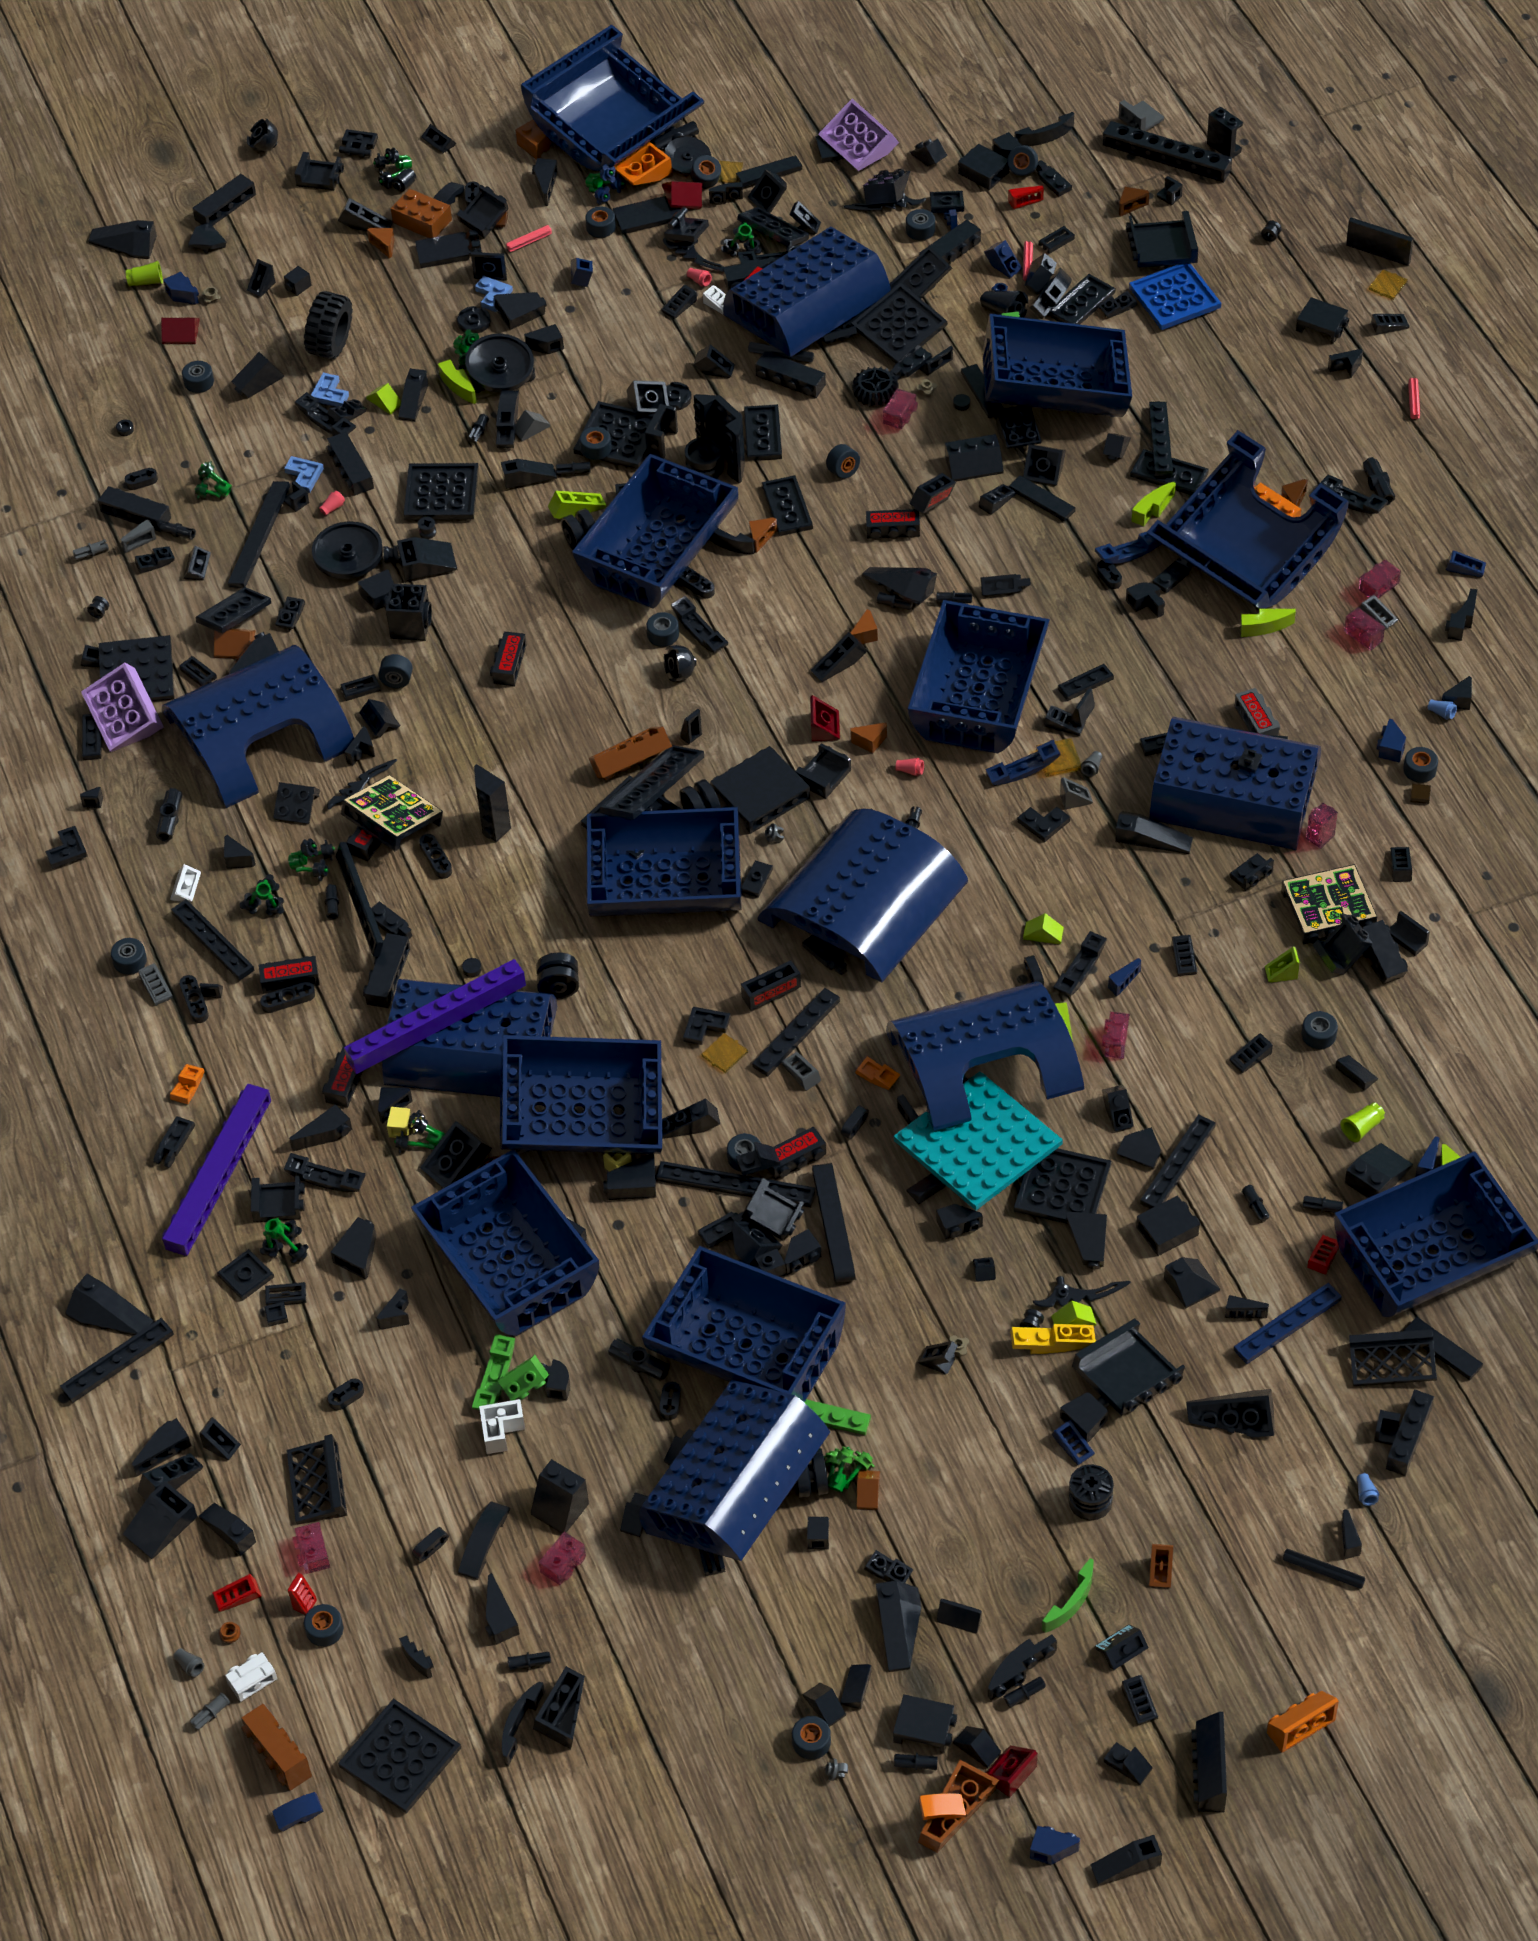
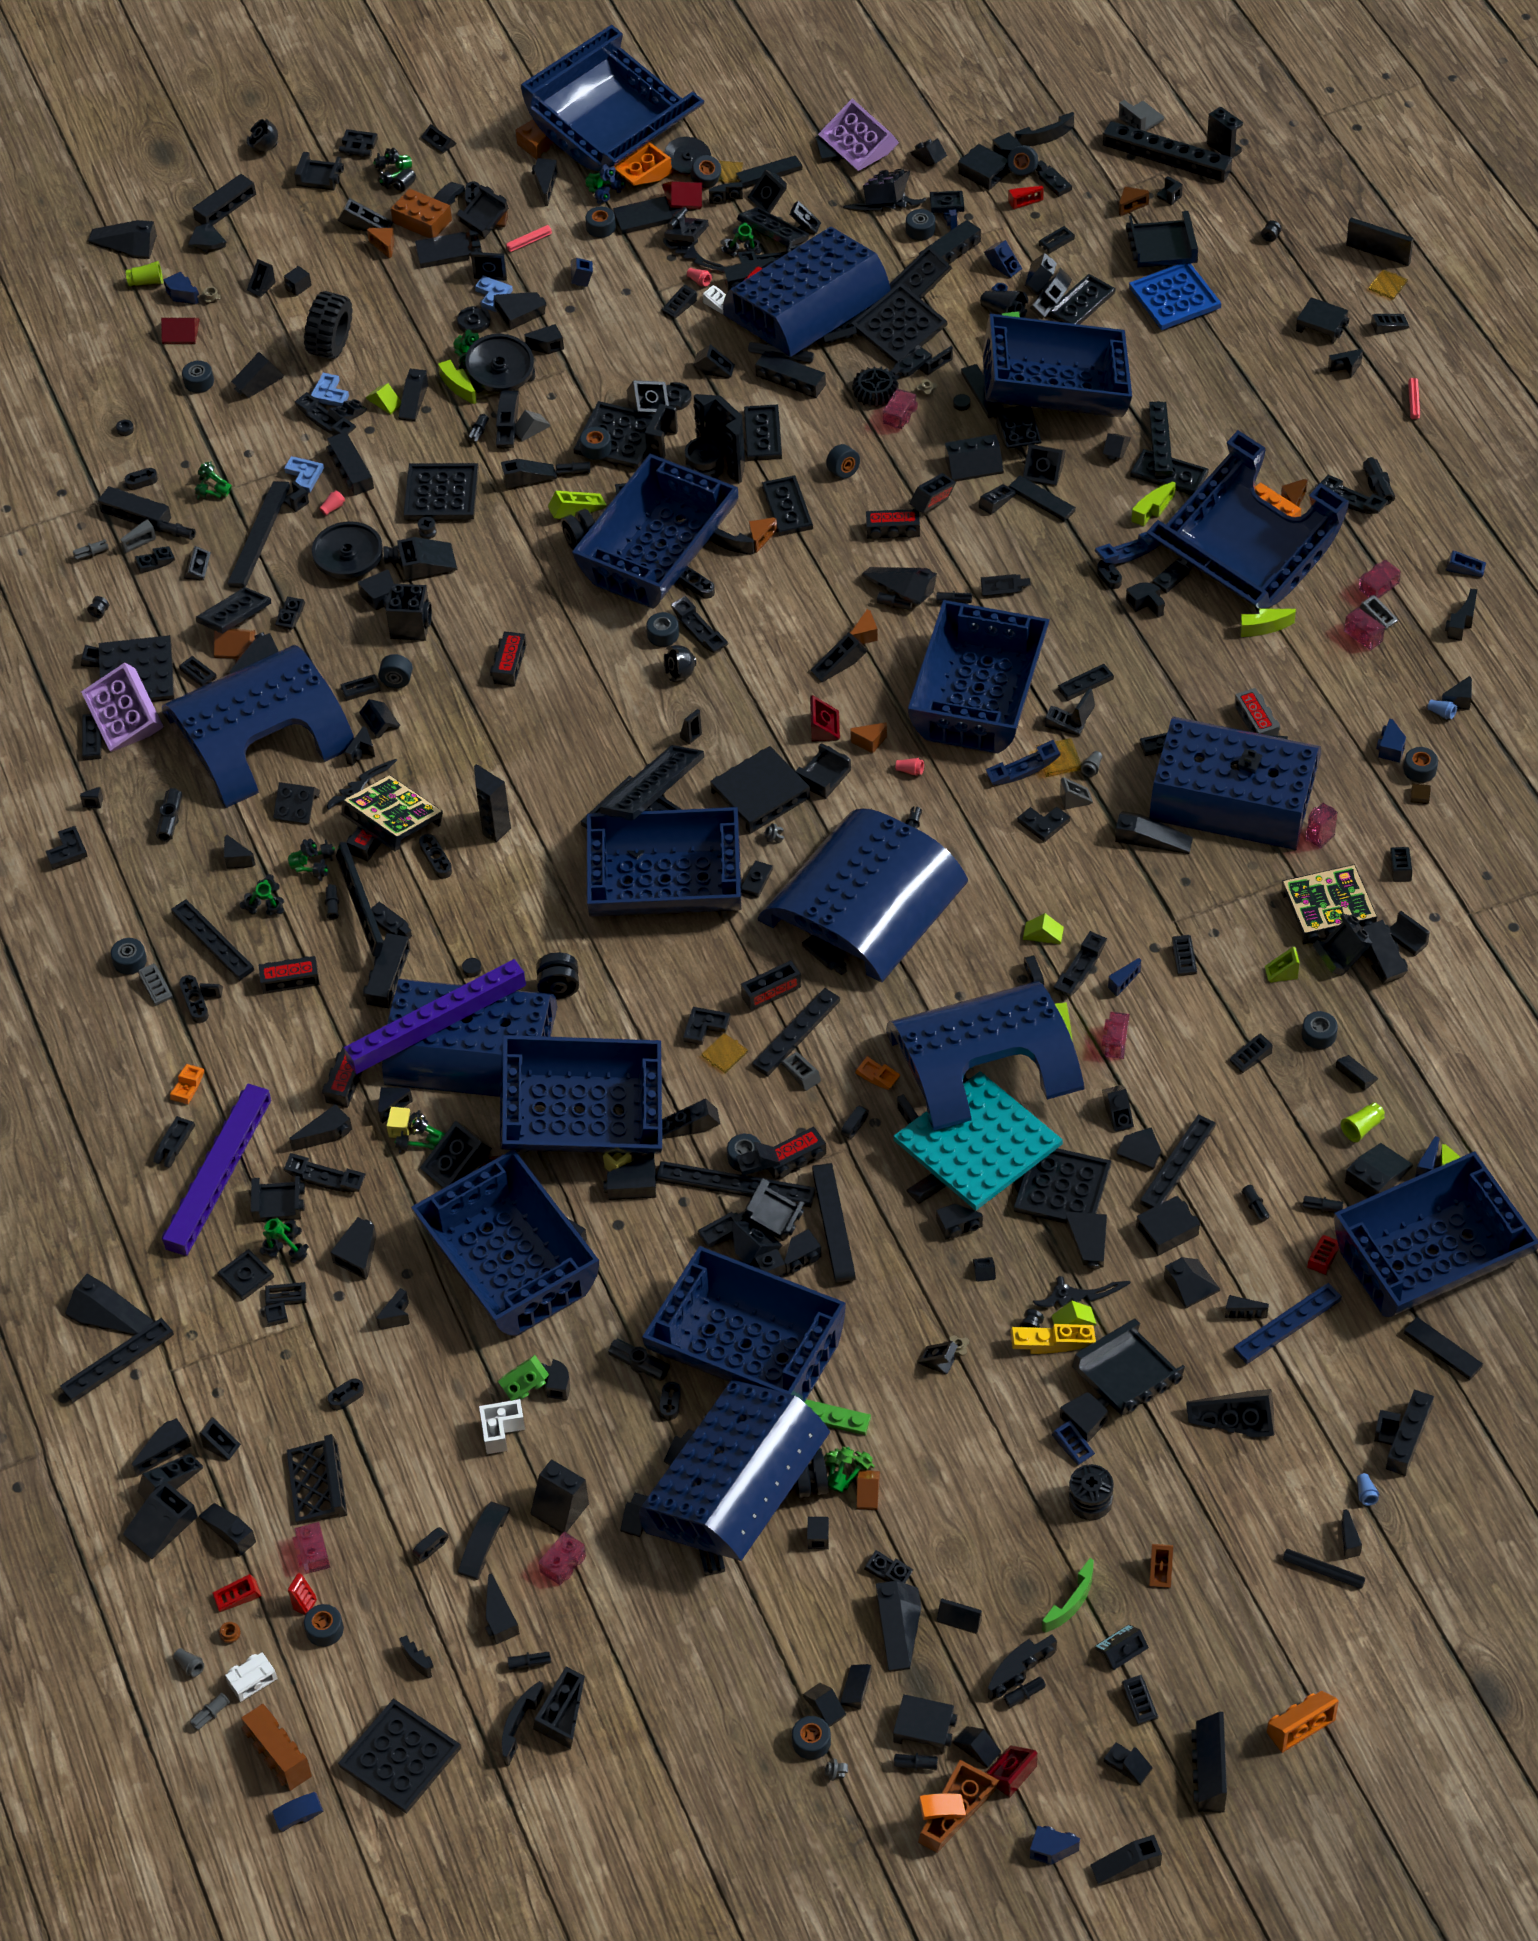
white slope [170,864,201,903] -> none
black beam [260,982,315,1013] -> none
bright green slope [472,1334,515,1410] -> none
dark orange wedge [588,726,672,780] -> none
black piece [650,121,699,151] -> none
black wheel [679,779,721,810] -> none
coral axle [1023,241,1033,281] -> none
black slope [1098,291,1138,317] -> none
black bracket [1230,853,1274,891] -> none
black fence [1349,1329,1437,1386] -> none

